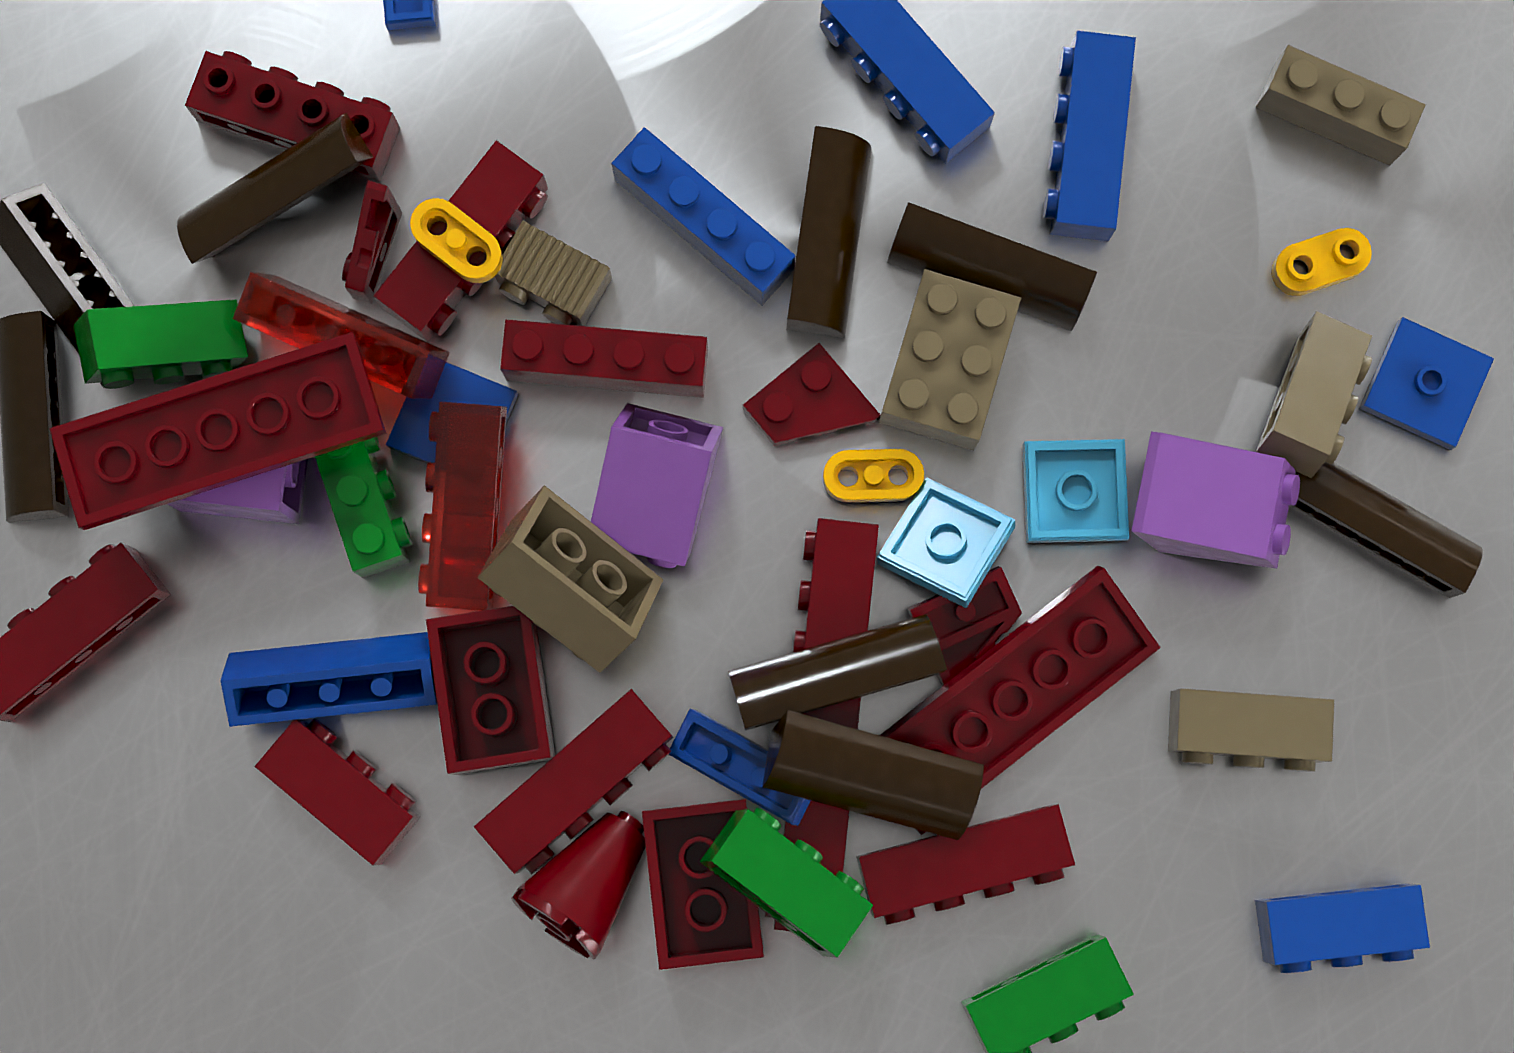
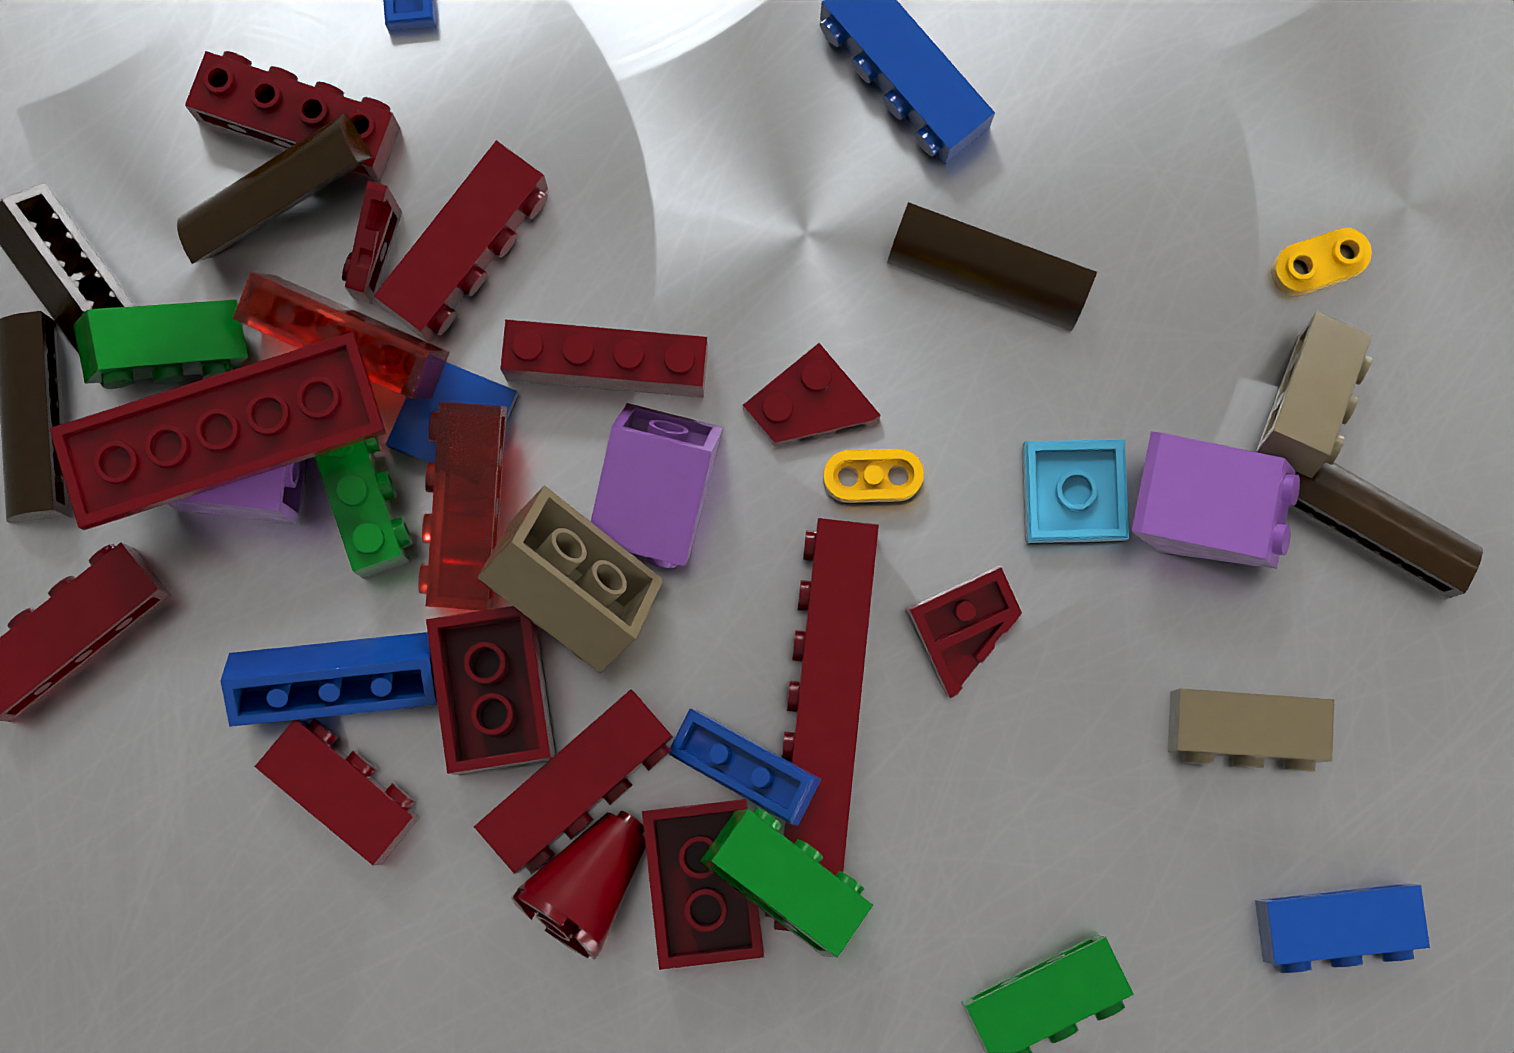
yellow plate [410,198,503,283] -> none
dark tan brick [495,221,612,326] -> none
blue brick [611,127,796,306] -> none
dark brown brick [728,614,947,731] -> none
dark brown brick [762,710,984,840] -> none
dark brown brick [786,126,871,338] -> none
dark red brick [856,804,1075,925] -> none
plate [877,477,1015,608] -> none
dark tan brick [878,269,1021,451] -> none
dark red plate [879,566,1161,835] -> none
blue brick [1043,30,1136,242] -> none
dark tan brick [1256,45,1426,166] -> none
blue plate [1359,317,1494,450] -> none

